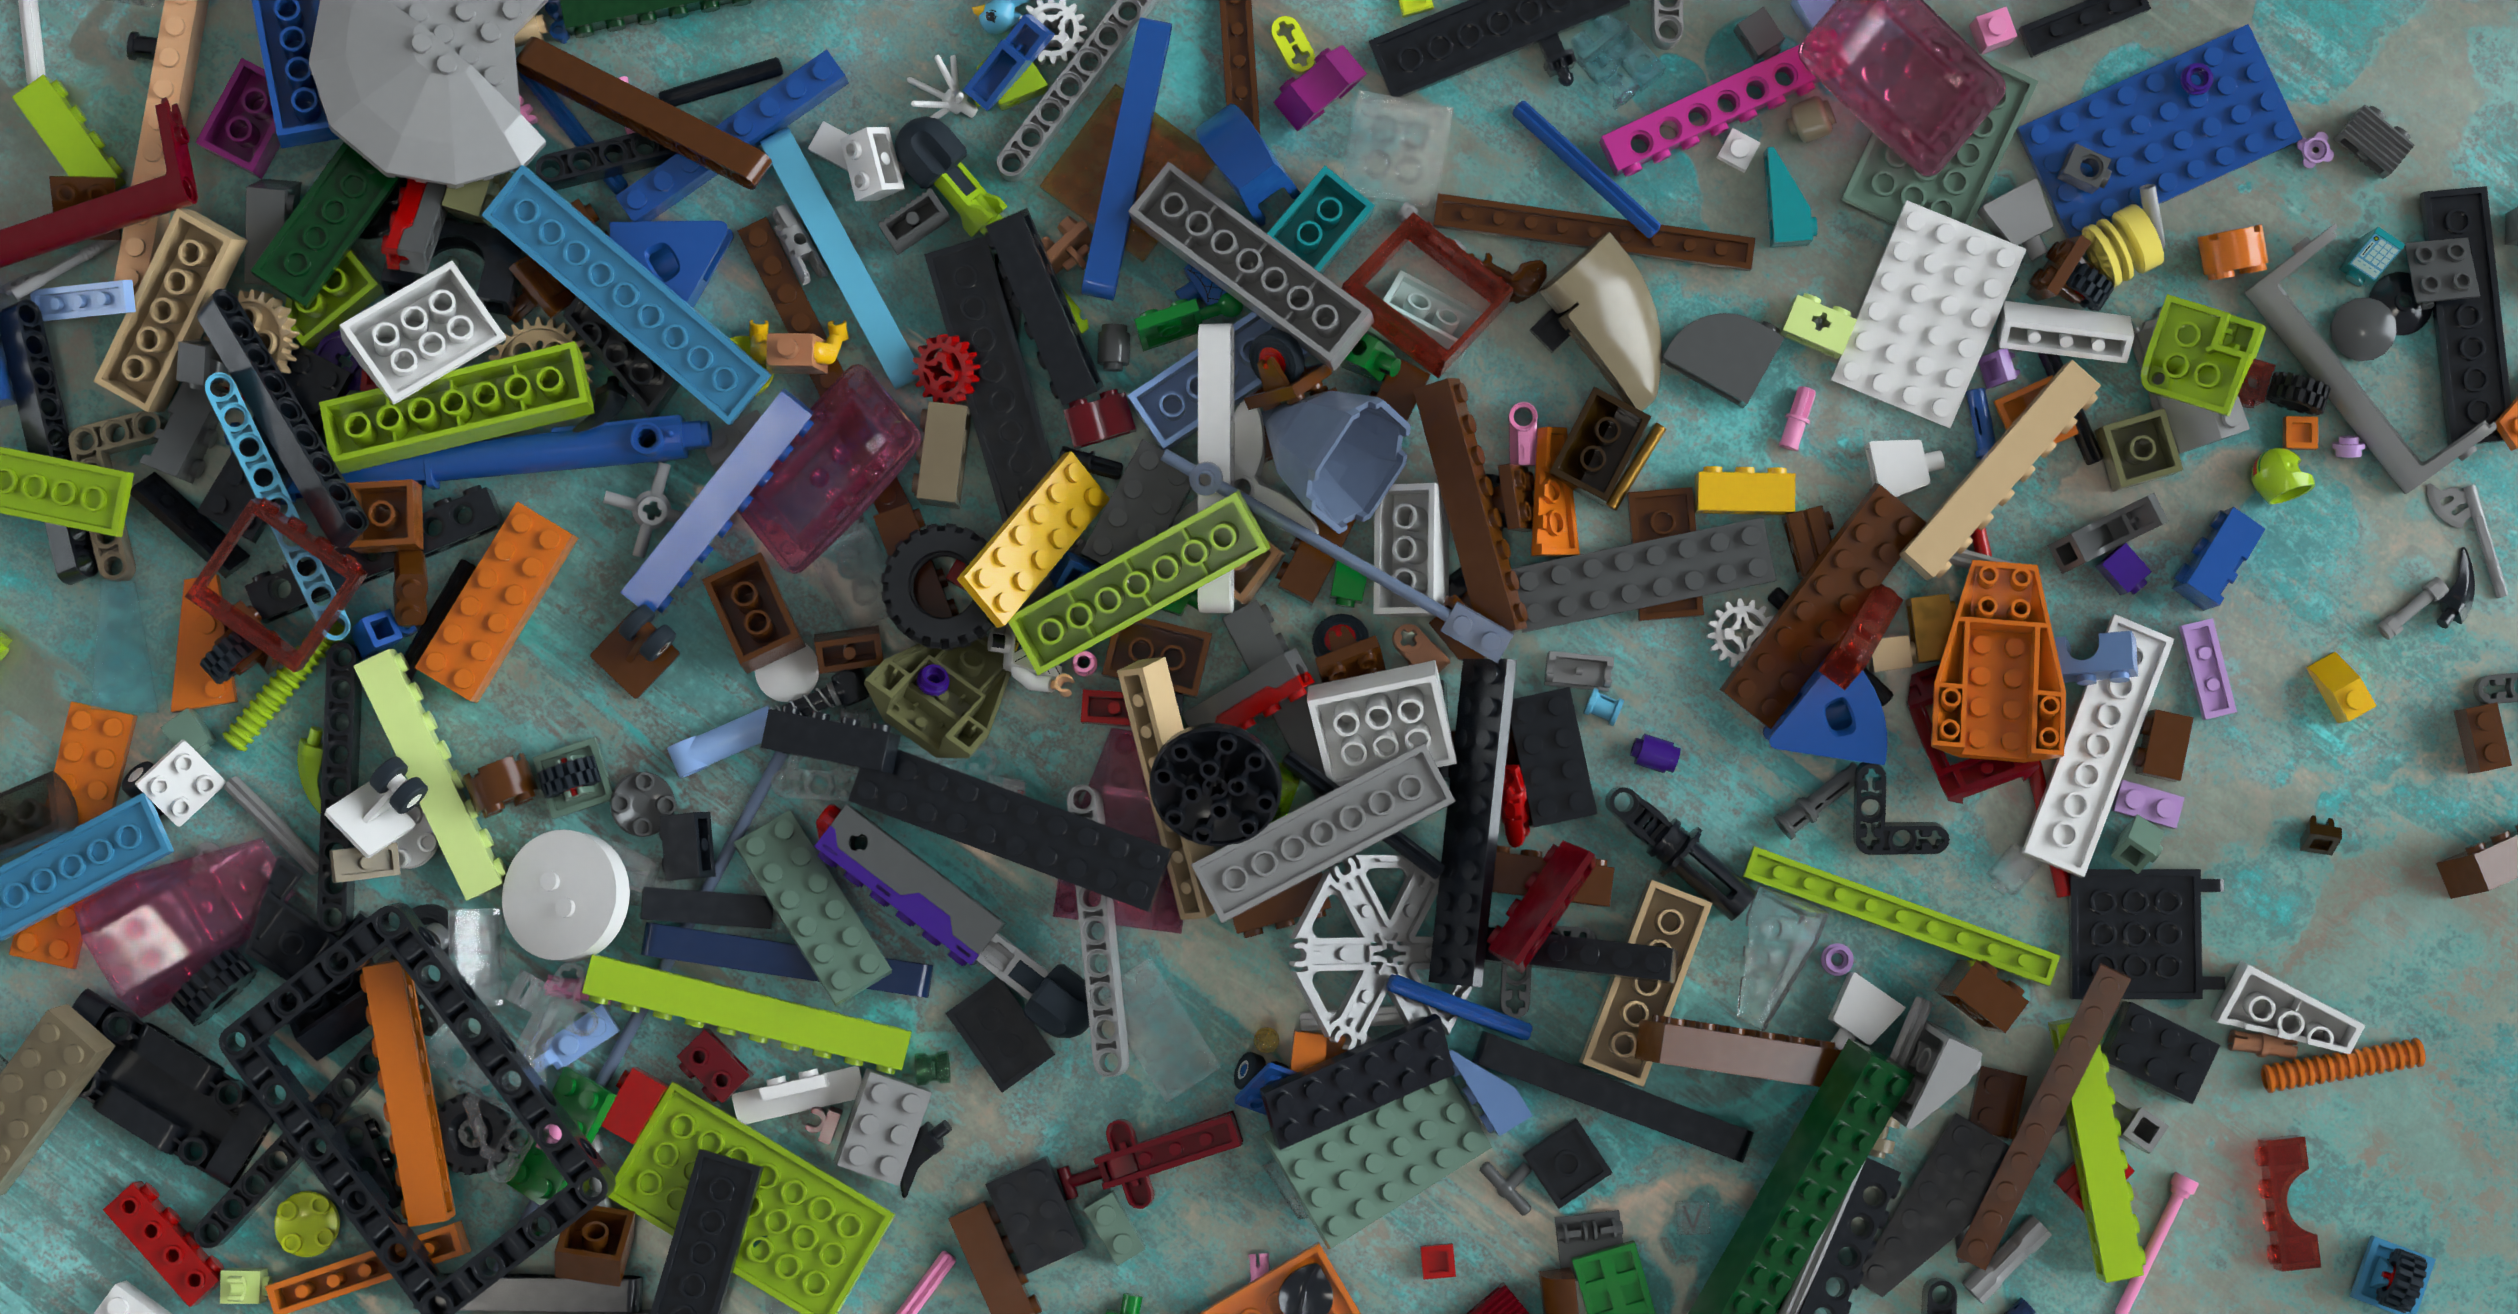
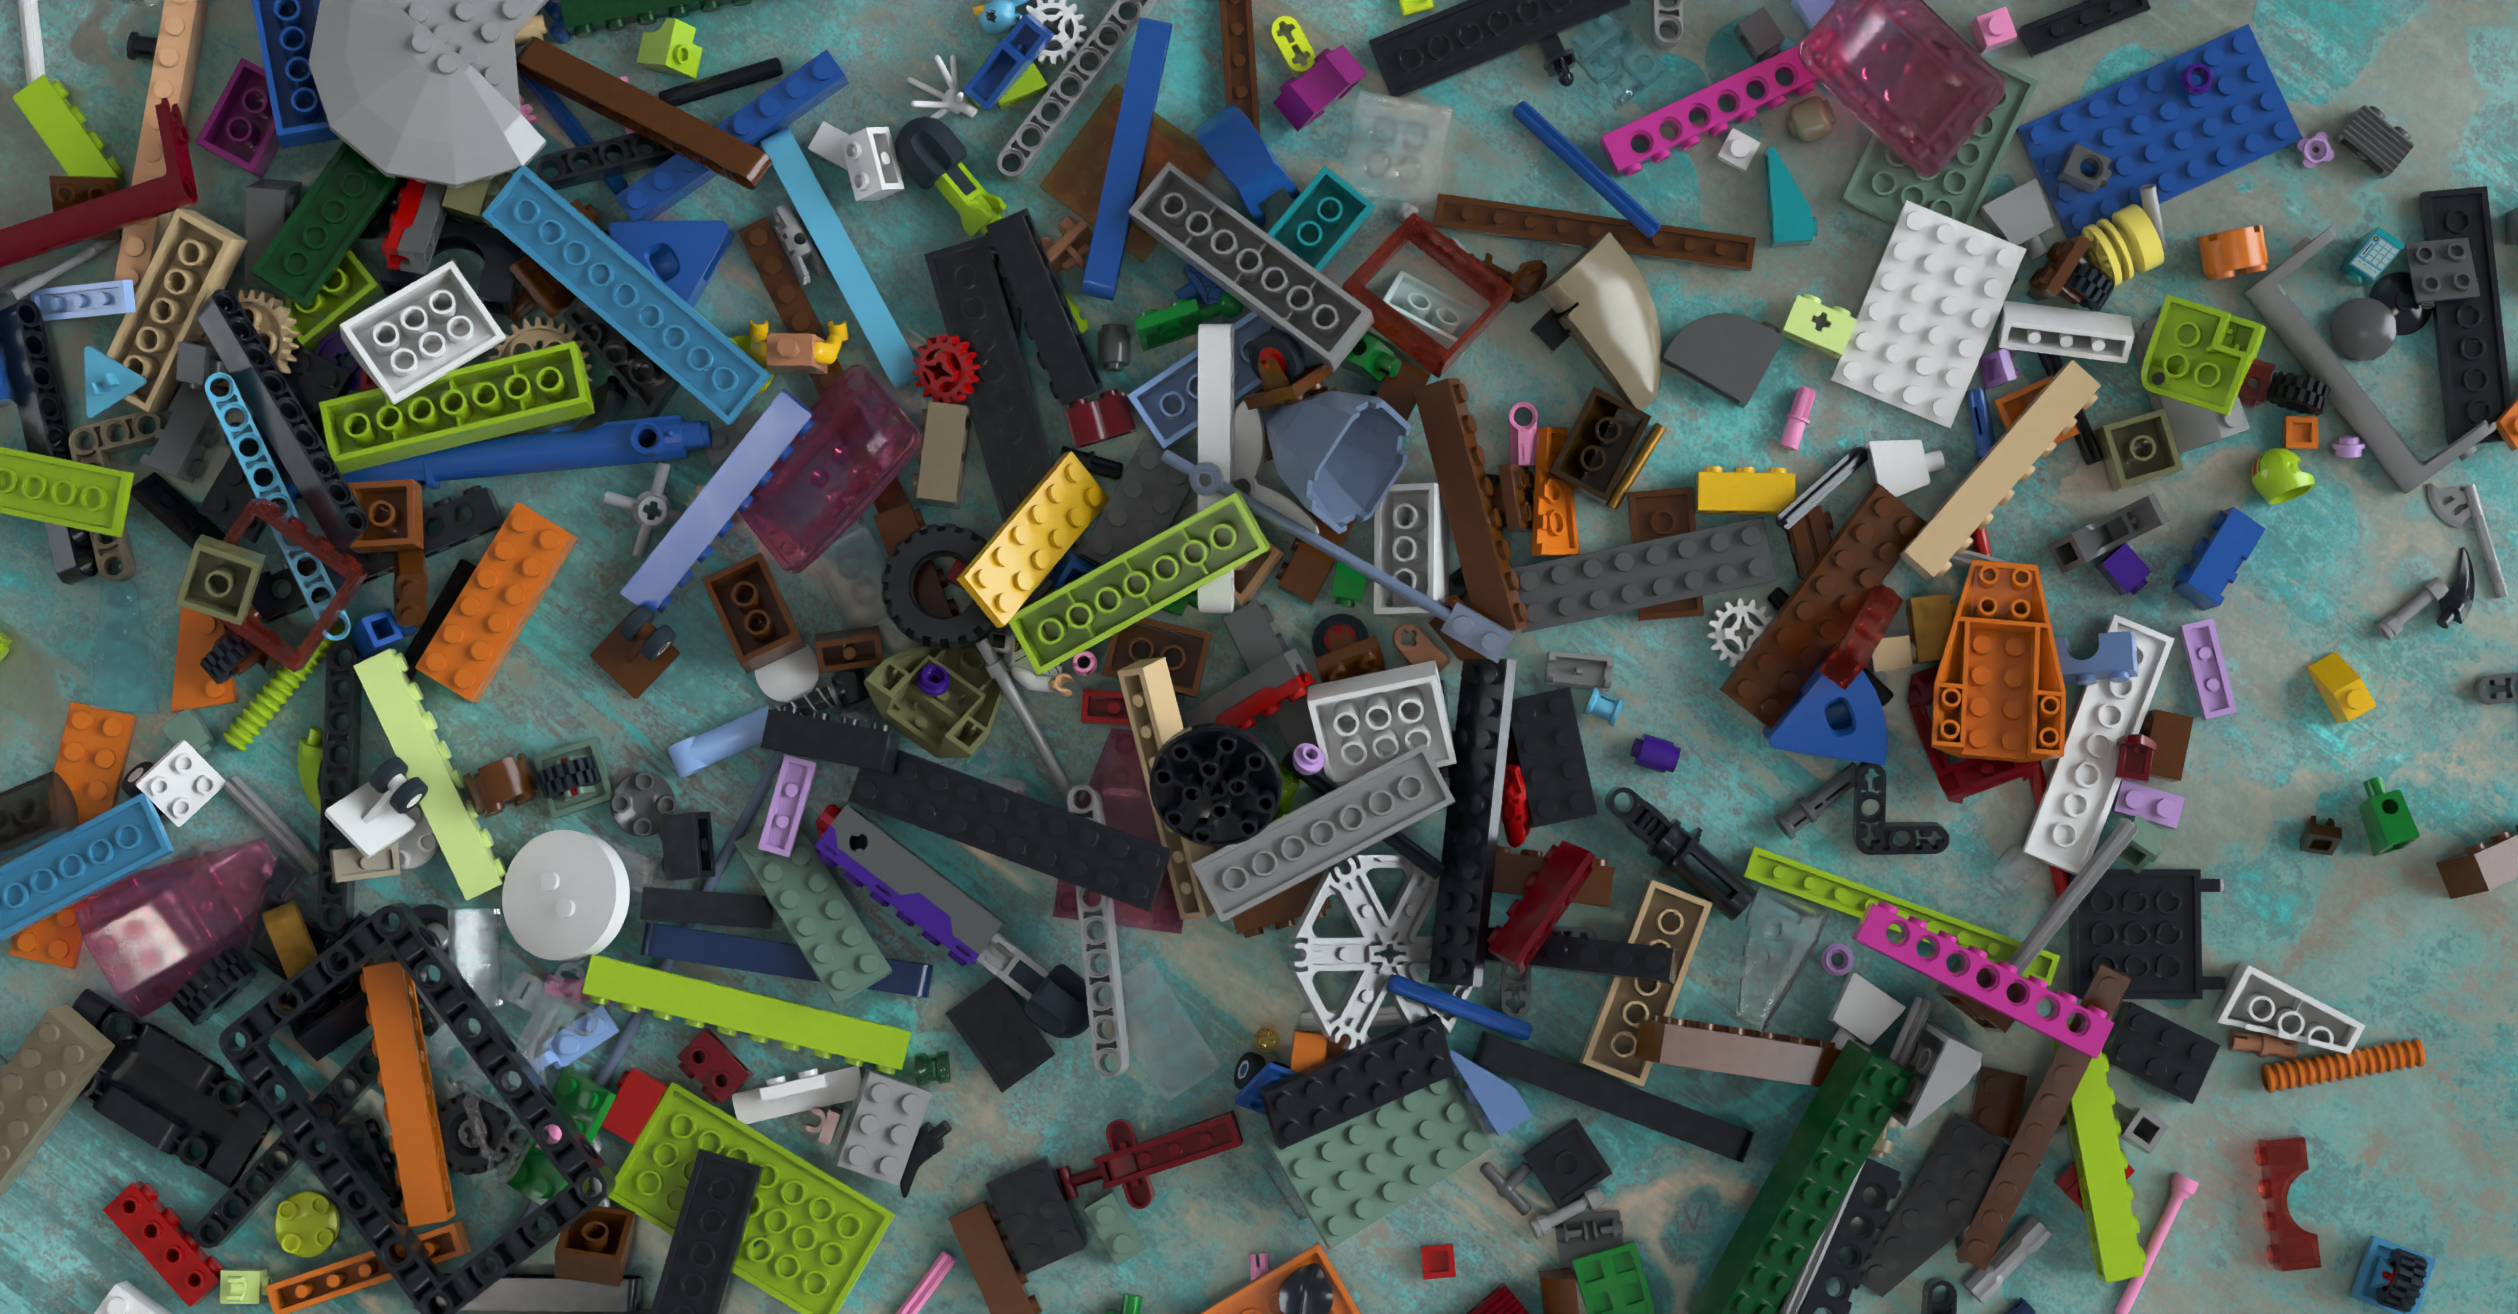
dark grey brick [878,189,951,255] -> none
reddish brown brick [2454,702,2512,774] -> none
none -> medium azure piece [84,346,147,418]
none -> olive brick [175,534,266,626]
none -> pearl gold beam [262,901,318,979]
none -> lime brick [636,18,703,79]
none -> lavender plate [758,754,818,857]
none -> light grey bar [975,637,1081,805]
none -> lavender plate [1292,743,1325,775]
none -> light grey bar [1528,1186,1606,1239]
none -> axle [1775,445,1868,531]
none -> dark pink brick [1851,901,2114,1059]
none -> light grey axle [2007,818,2139,976]
none -> dark red tile [2115,734,2157,783]
none -> green torso [2359,776,2420,857]

